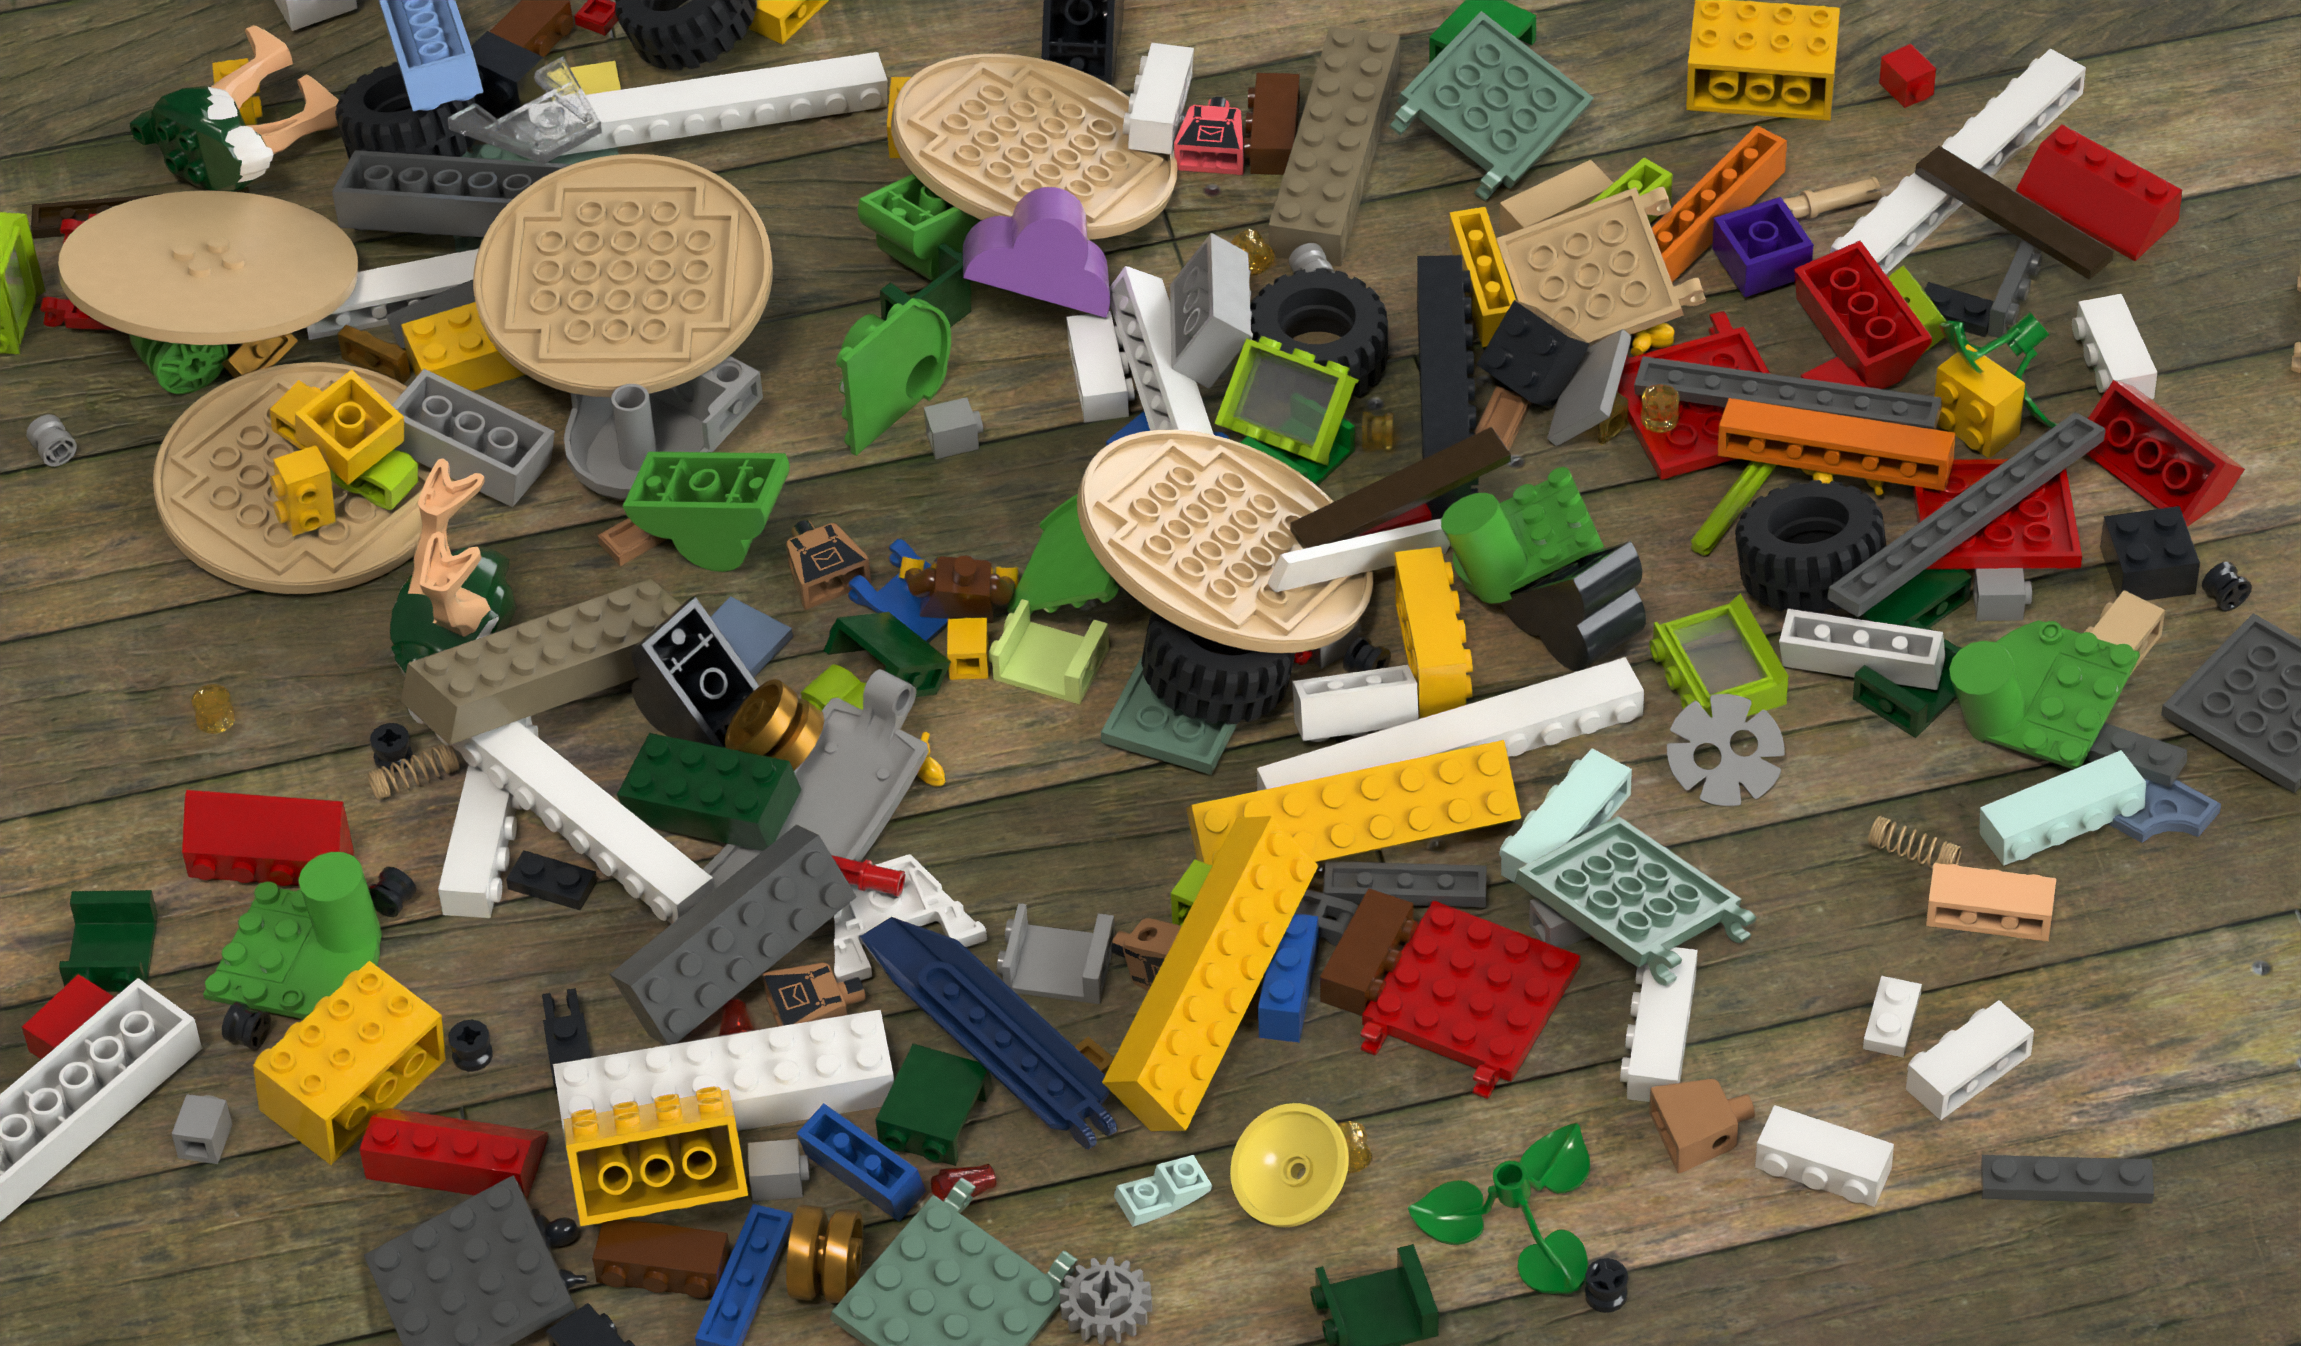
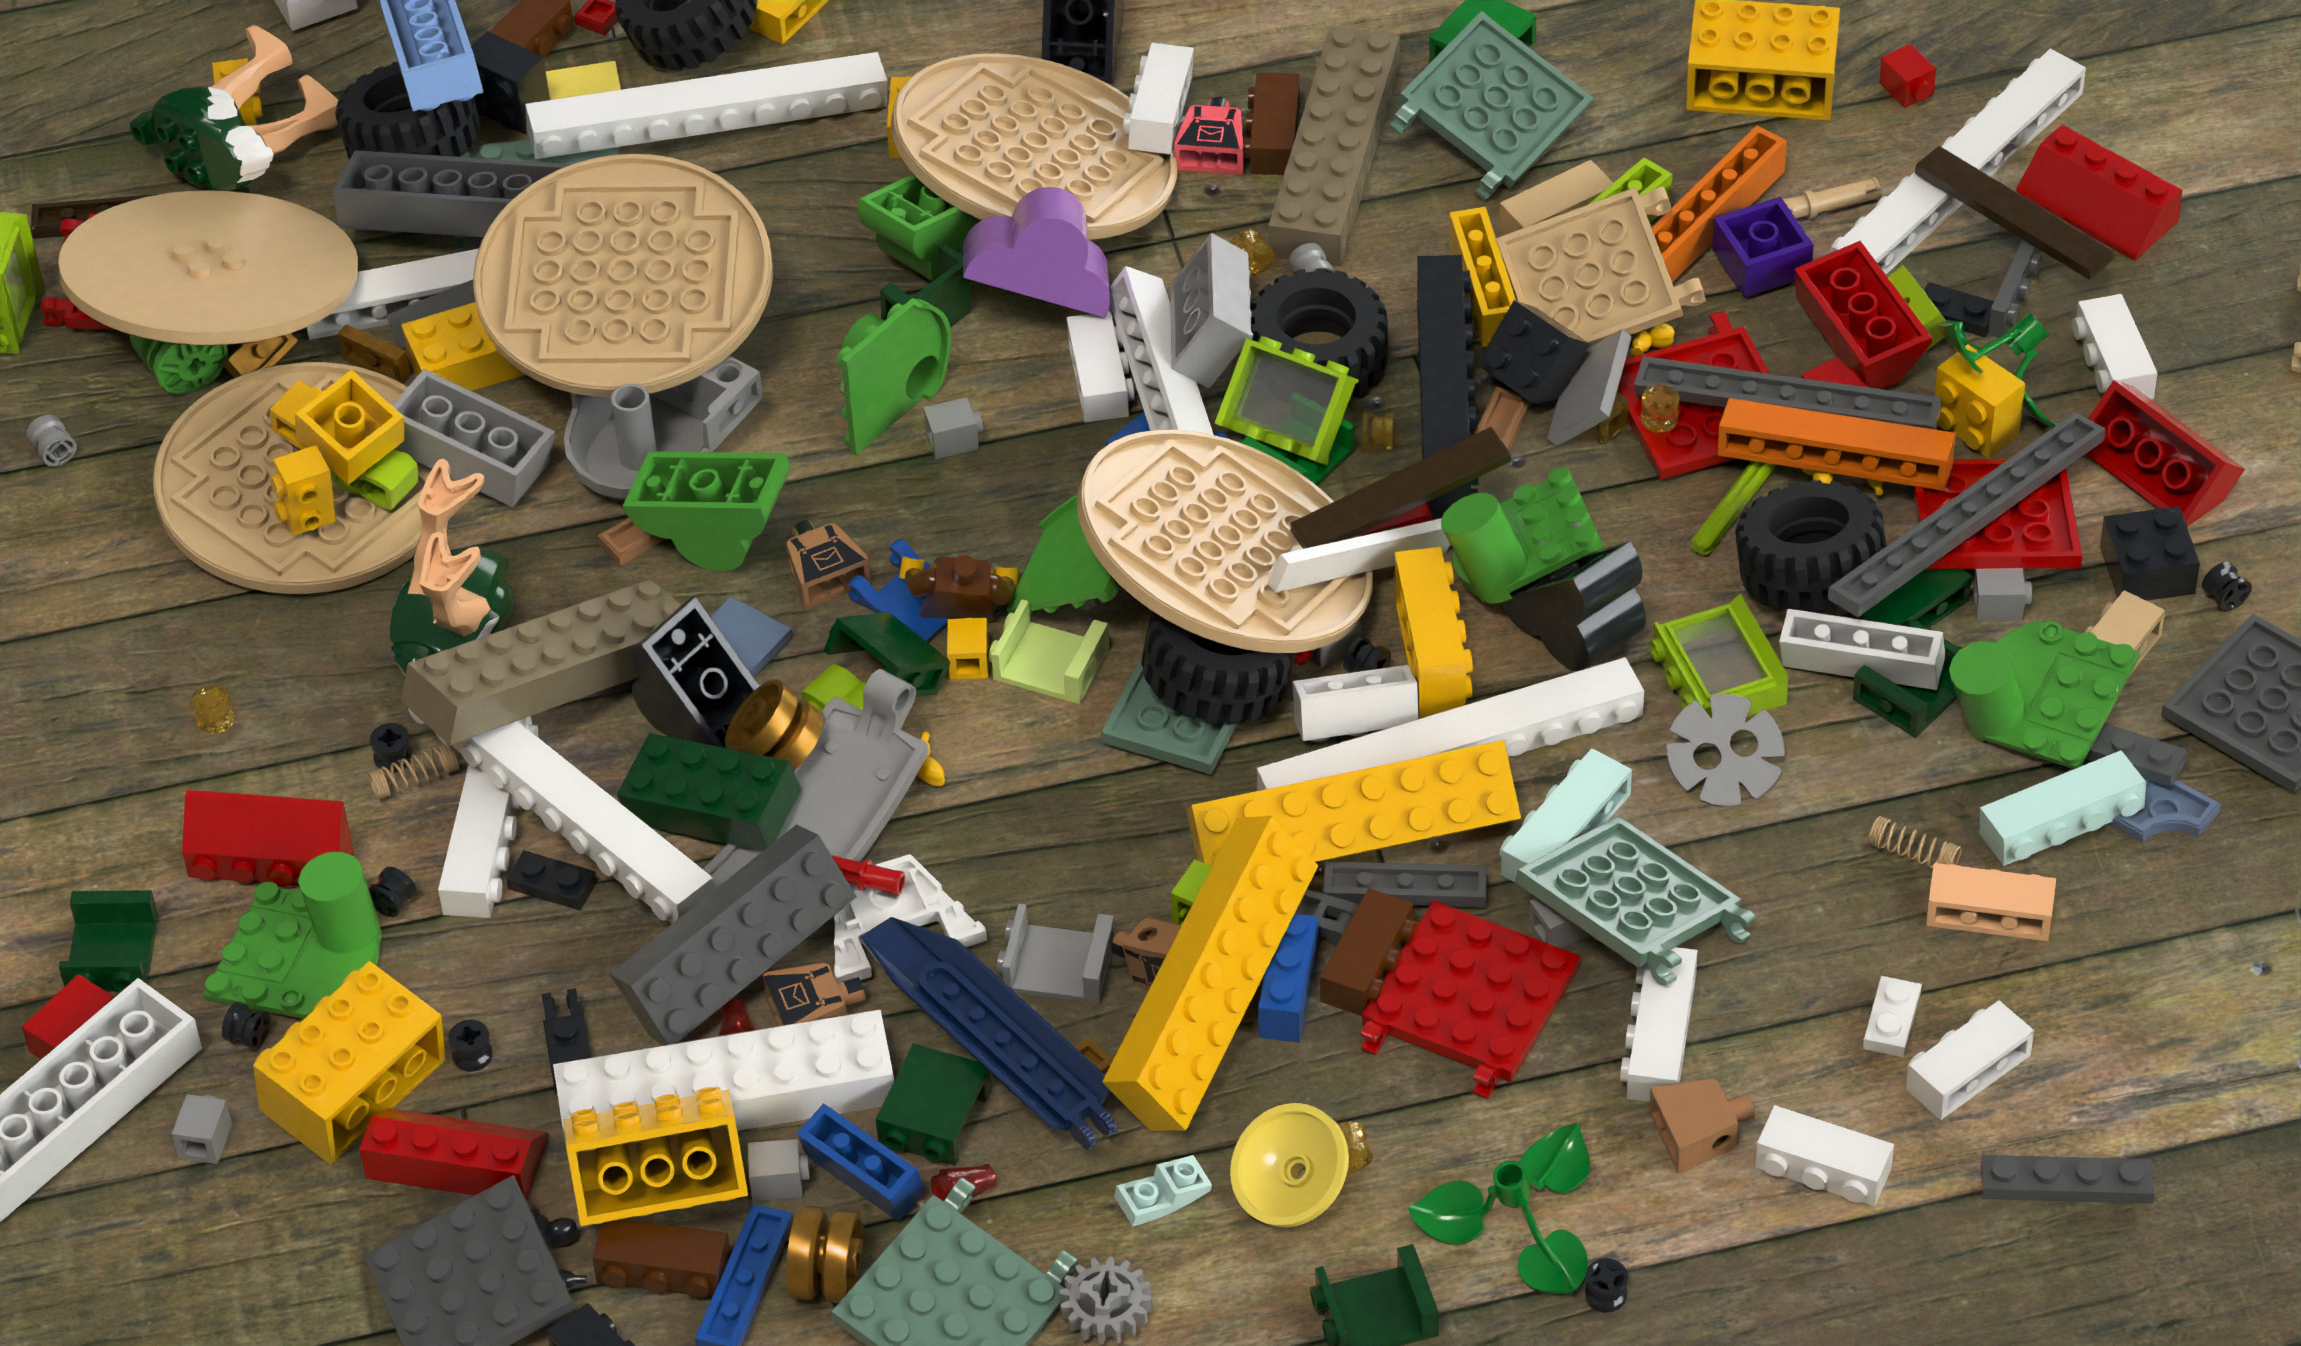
clear wing [447,56,602,164] -> none

